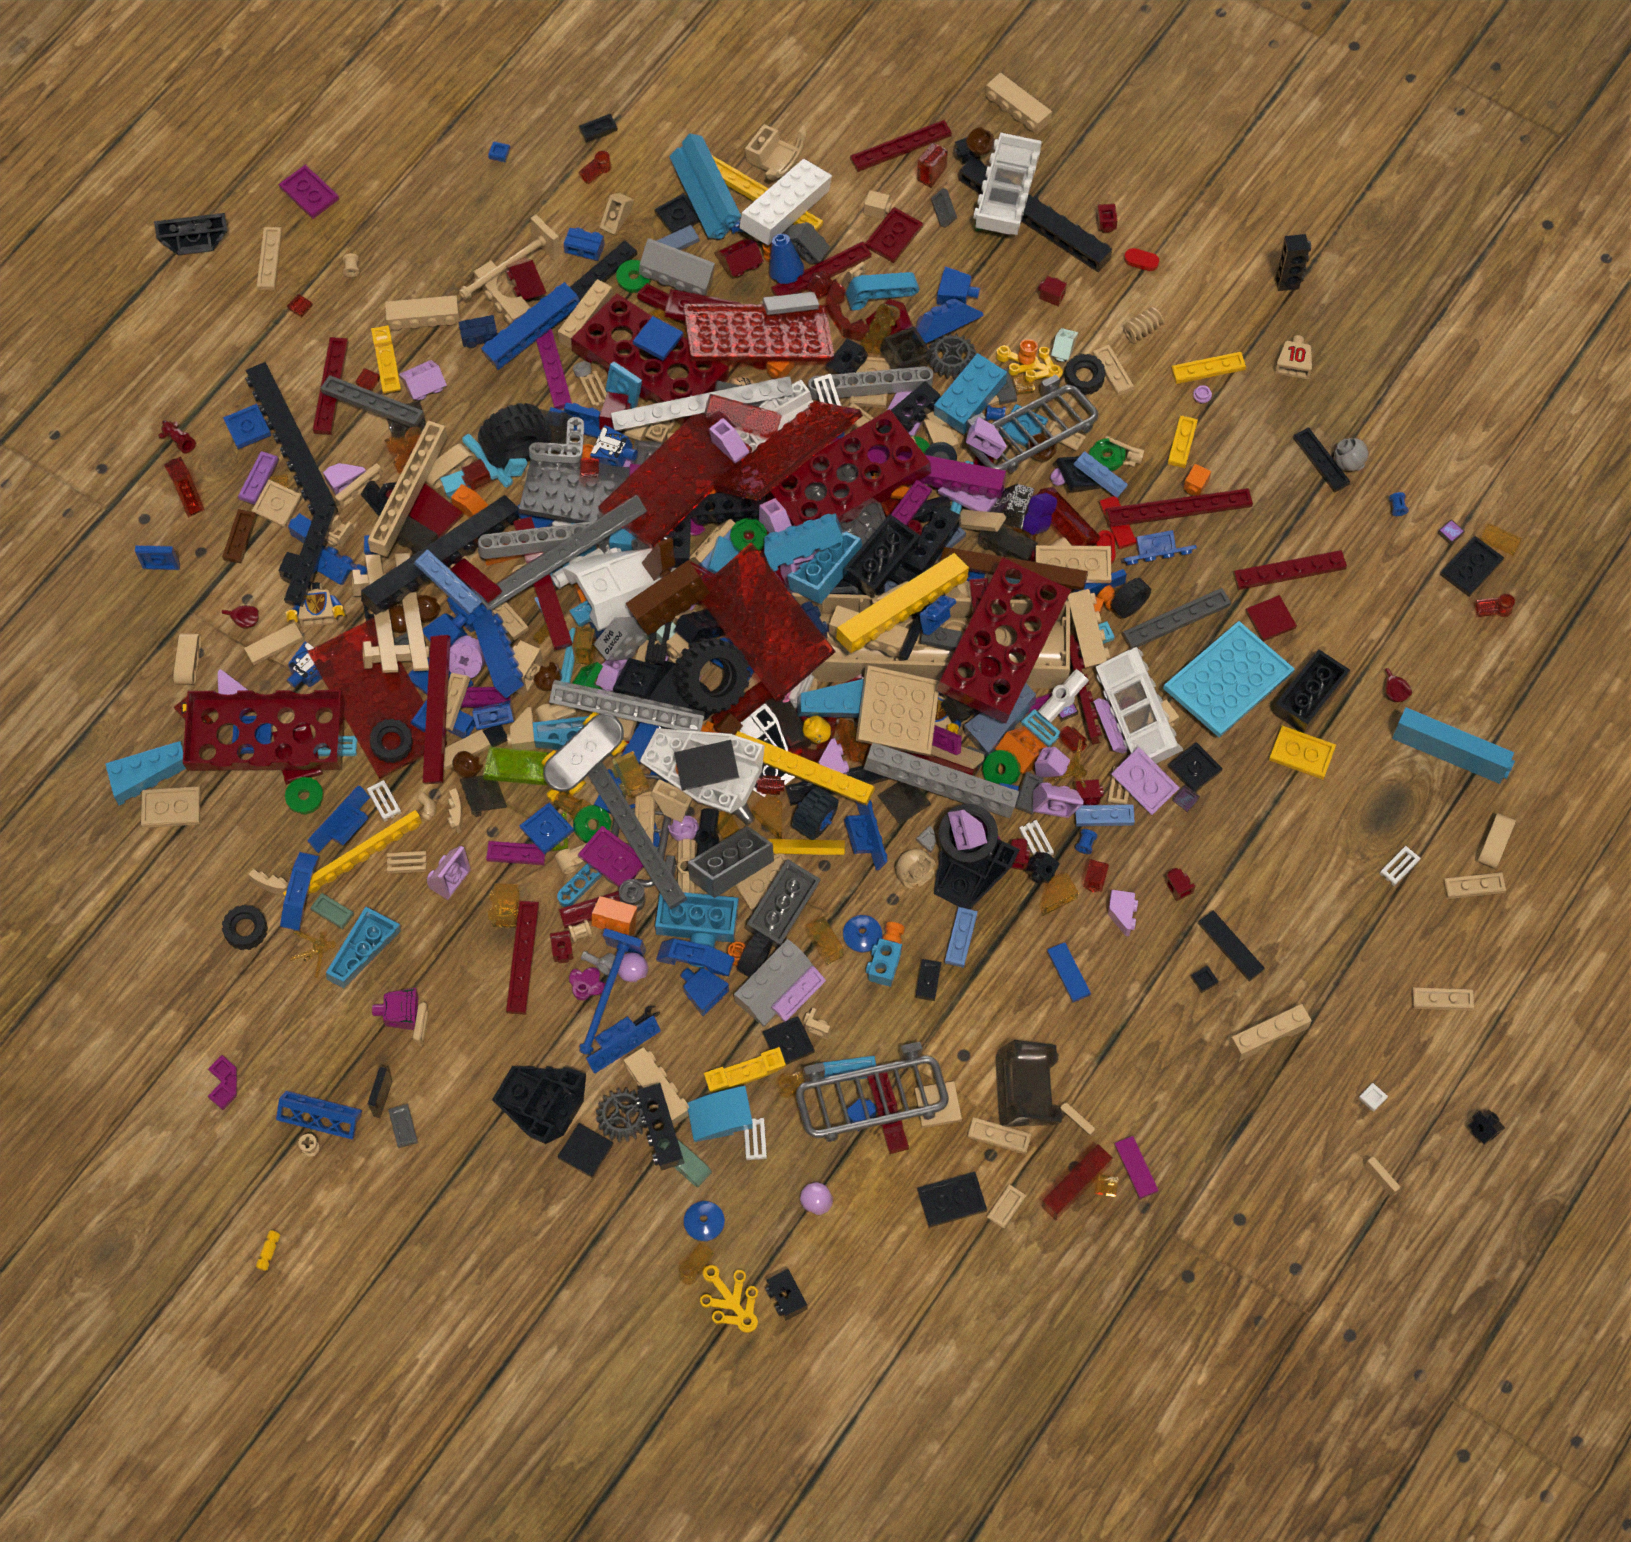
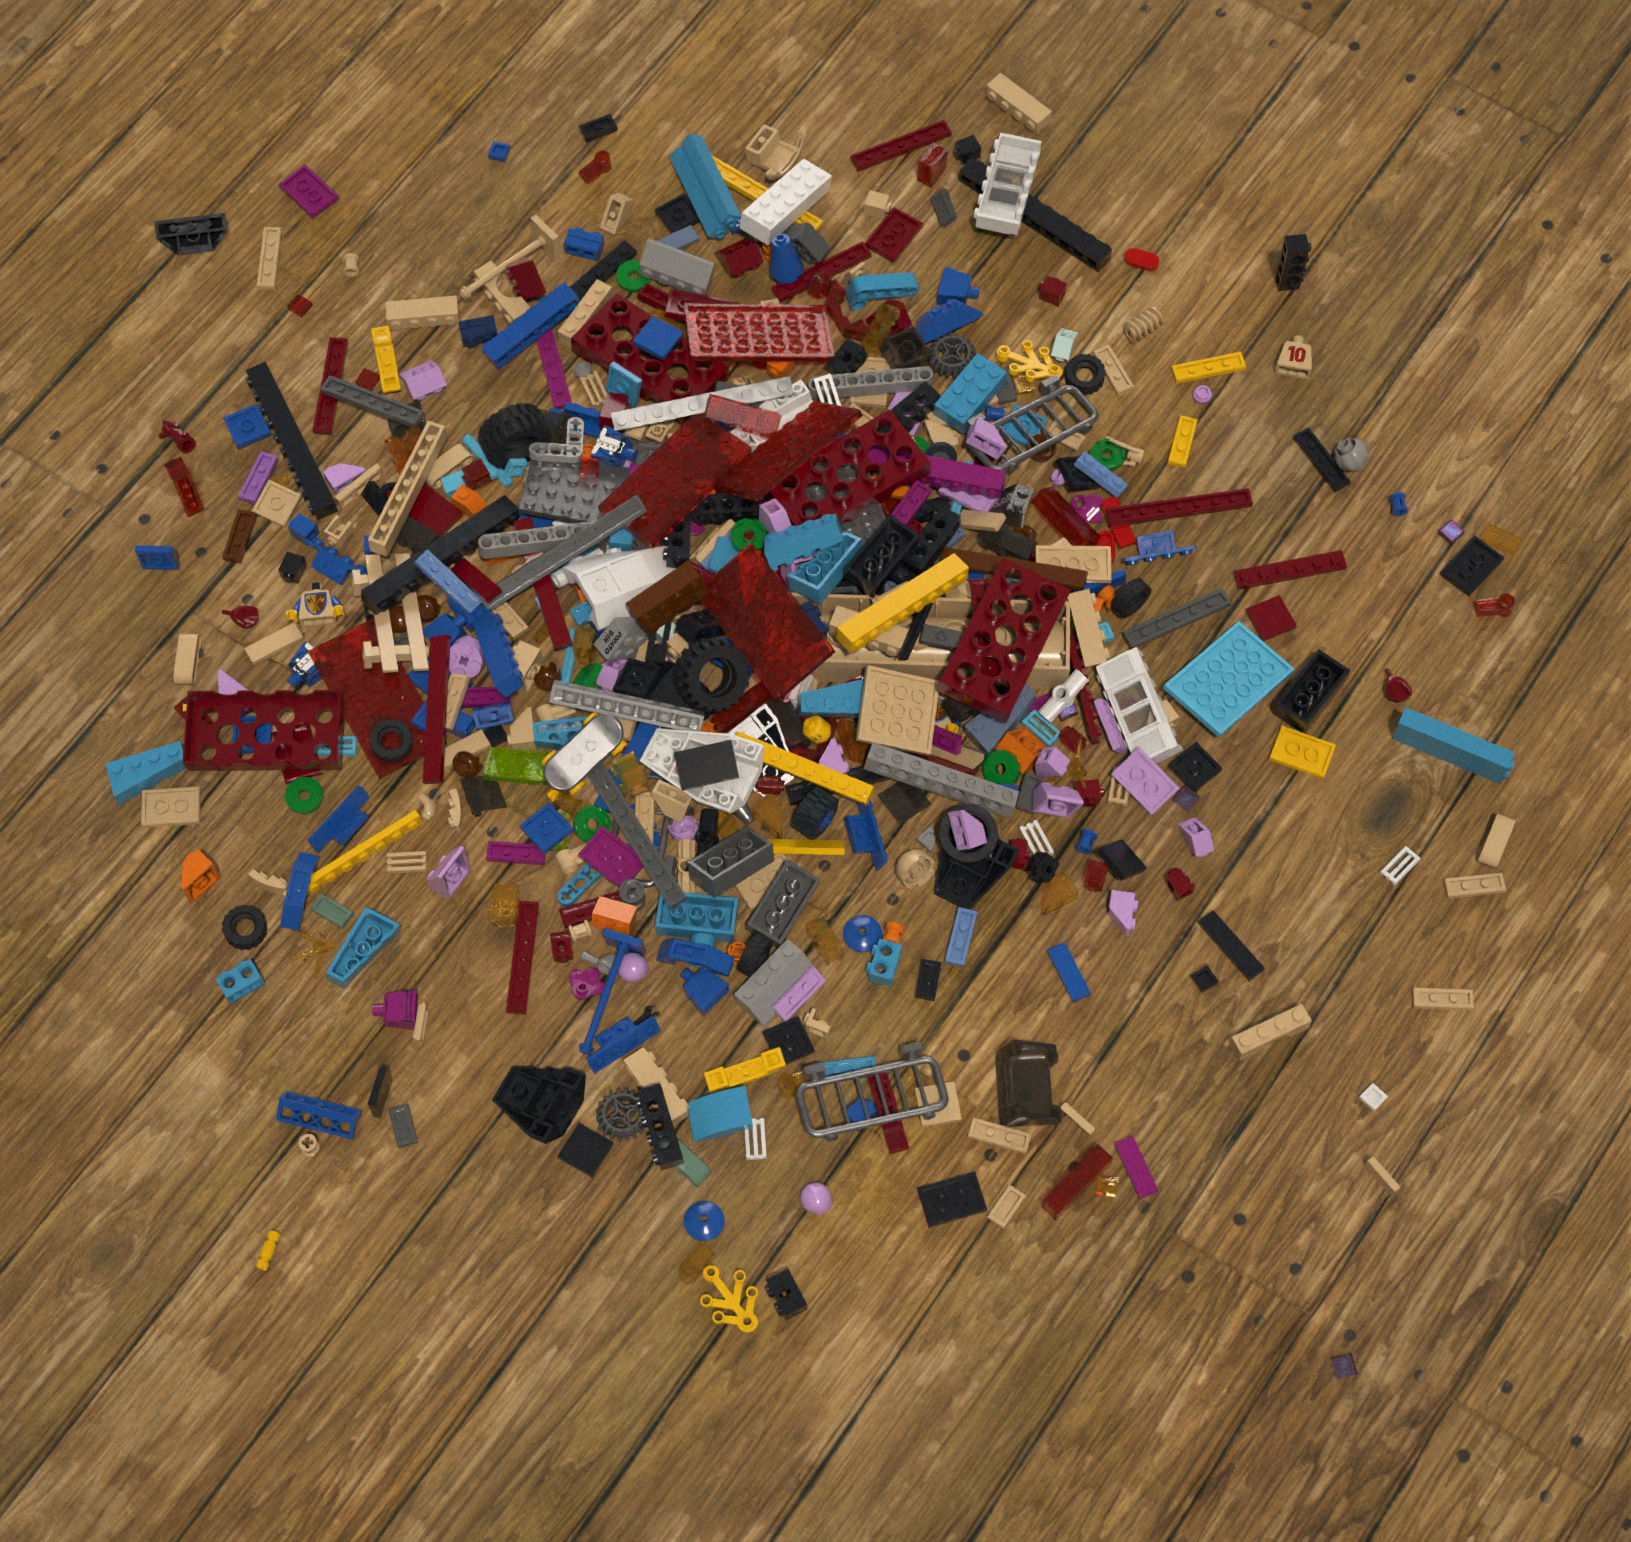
magenta tile [208,1055,237,1110] -> none
black plate [284,503,337,607] -> none
white tile [367,780,401,822] -> none
reddish brown slope [642,537,675,581] -> none
lavender slope [709,418,749,463] -> none
reddish brown tile [716,713,743,735] -> none
light grey tile [762,292,819,315] -> none
blue bracket [920,596,957,635] -> none
reddish brown hair [966,127,995,155] -> none
orange wheel [1018,339,1038,365] -> none
dark purple brick [1023,493,1057,535] -> none
medium blue plate [1075,805,1135,826] -> none
dark red brick [1096,204,1118,233] -> none
orange brick [1183,464,1211,495] -> none
black brick [1468,1109,1505,1144] -> none
none -> orange slope [181,849,220,904]
none -> dark azure brick [216,959,265,1004]
none -> magenta plate [1071,494,1104,528]
none -> black tile [1097,839,1147,881]
none -> lavender slope [1178,817,1214,857]
none -> clear smoke tile [1331,1353,1357,1379]

